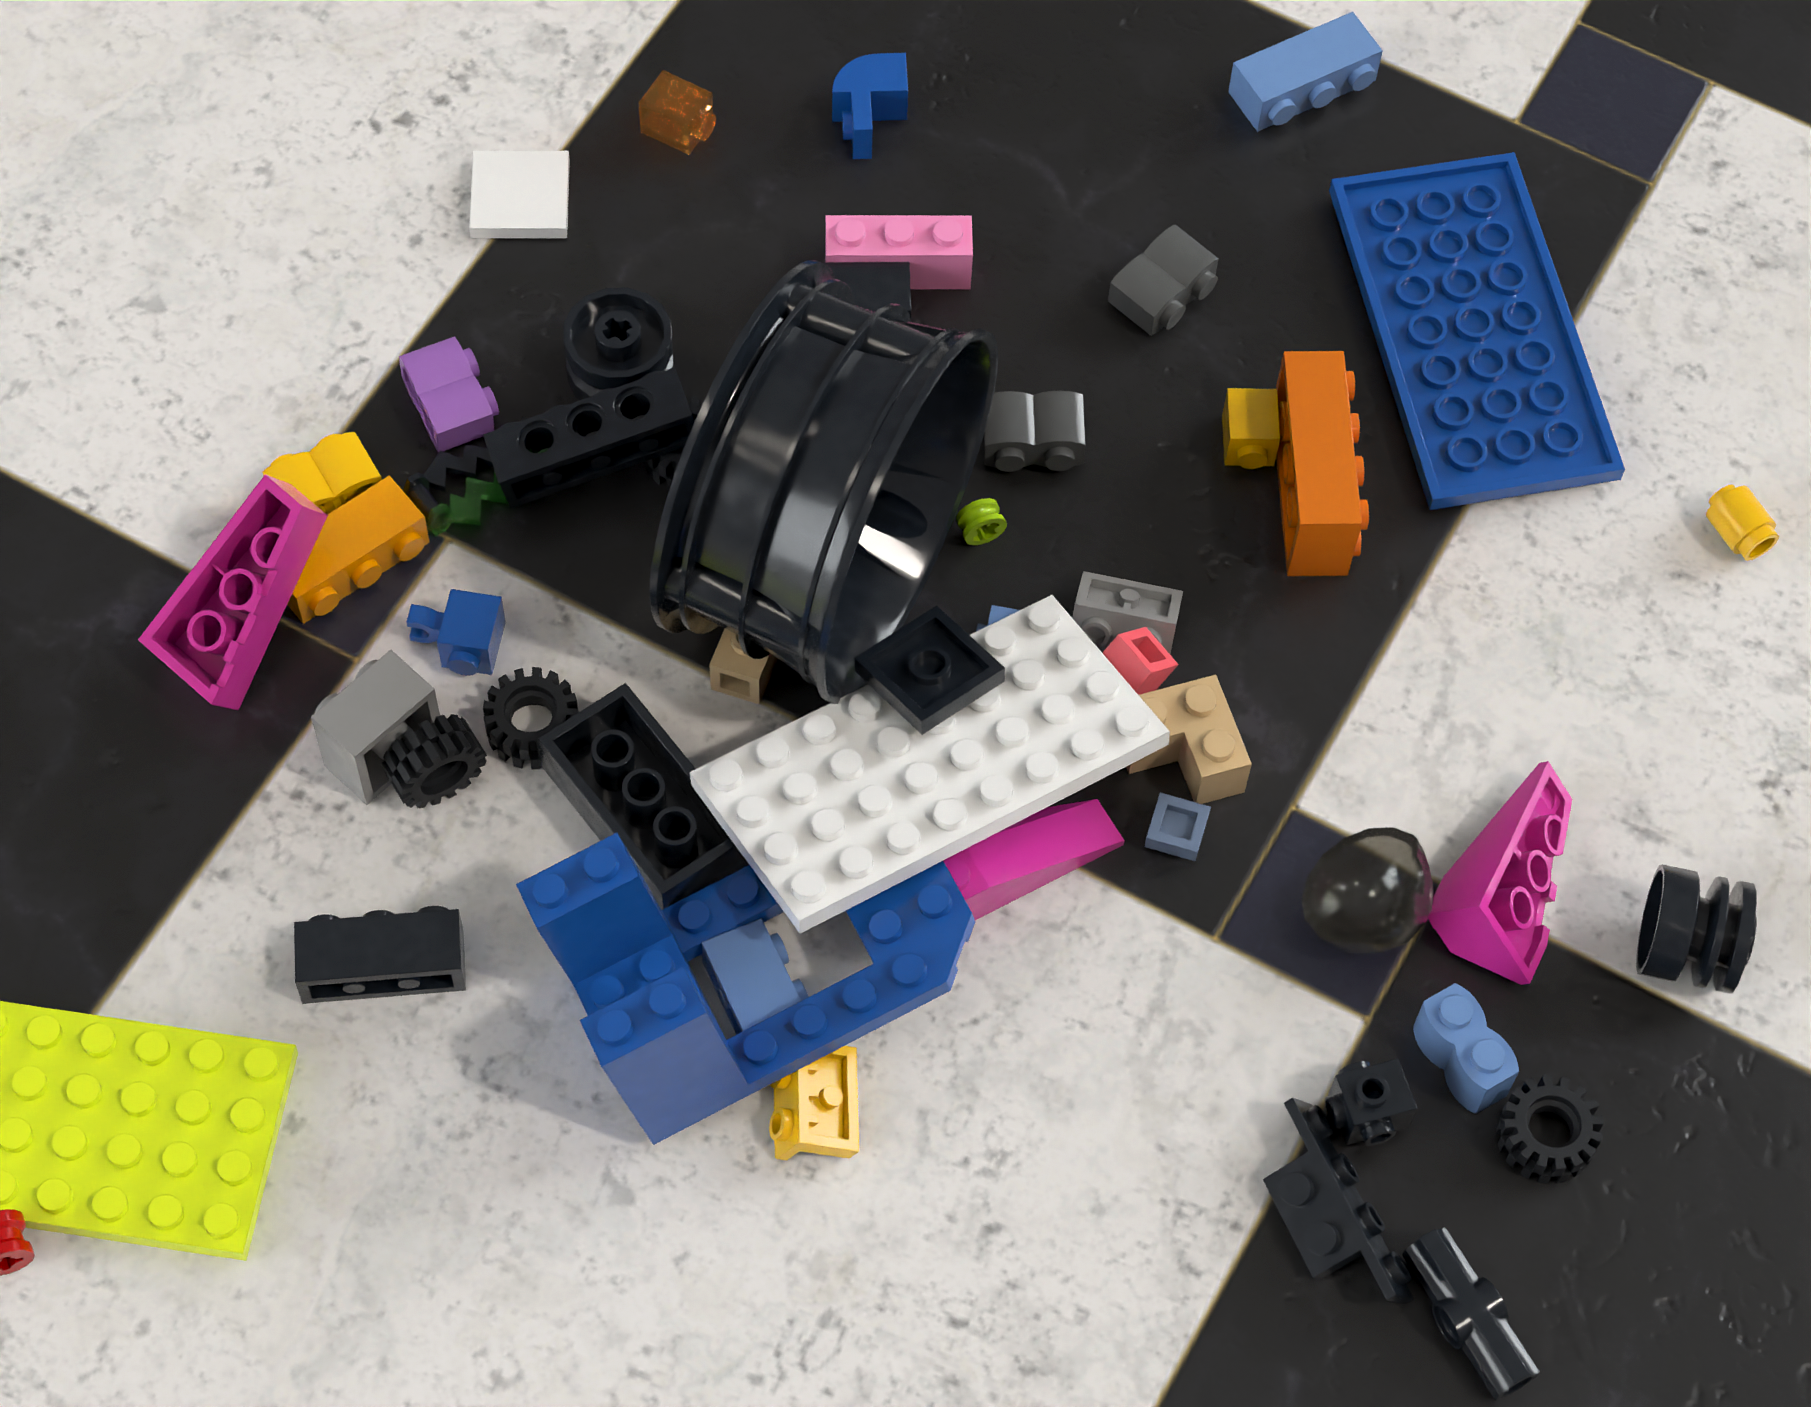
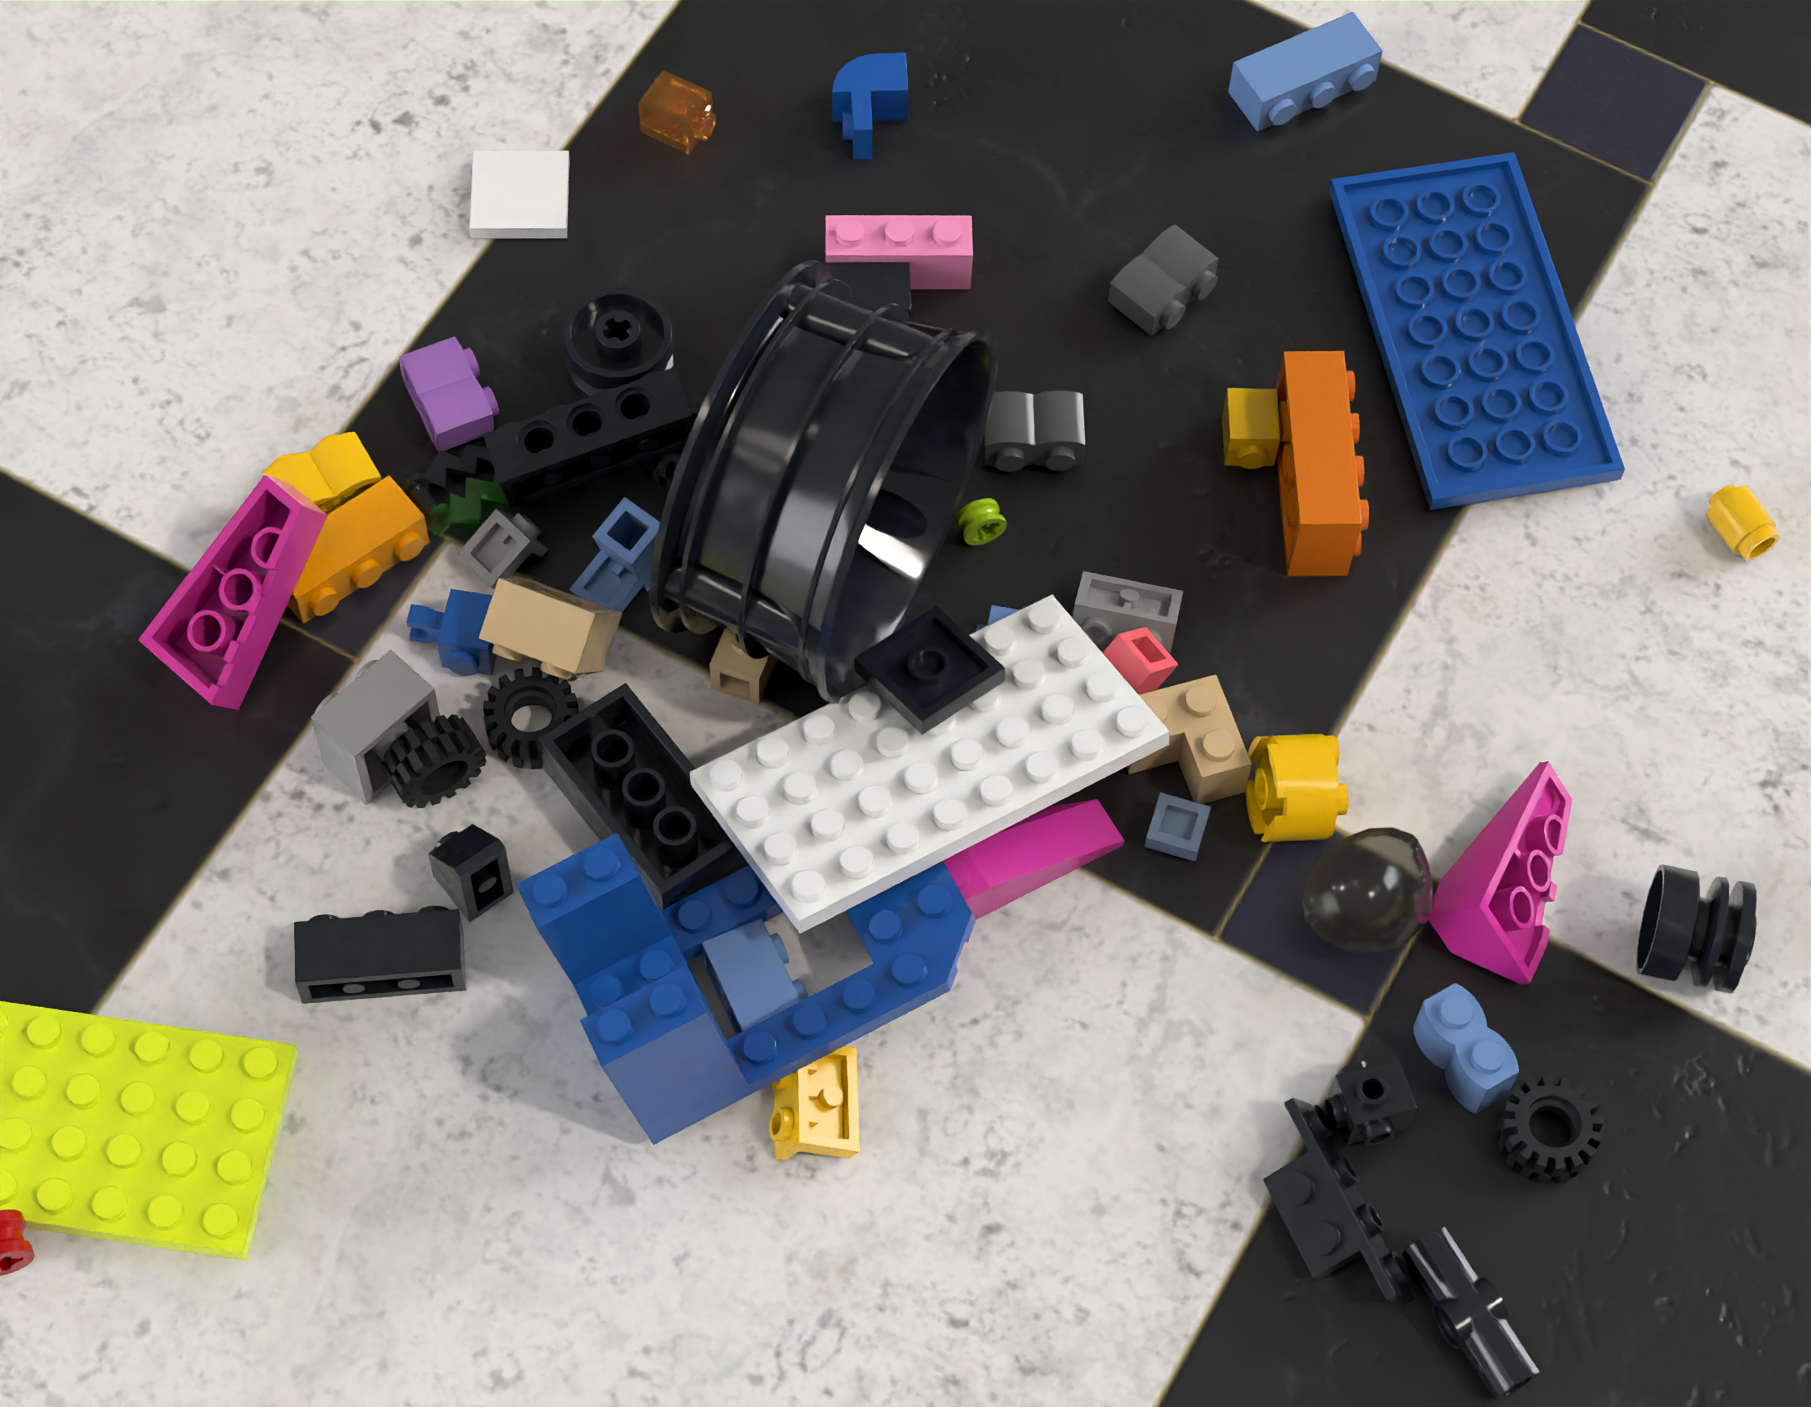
none -> black slope [428,824,514,922]
none -> light grey bracket [457,508,549,589]
none -> tan brick [479,578,622,679]
none -> medium blue brick [569,497,660,612]
none -> yellow brick [1245,734,1349,842]

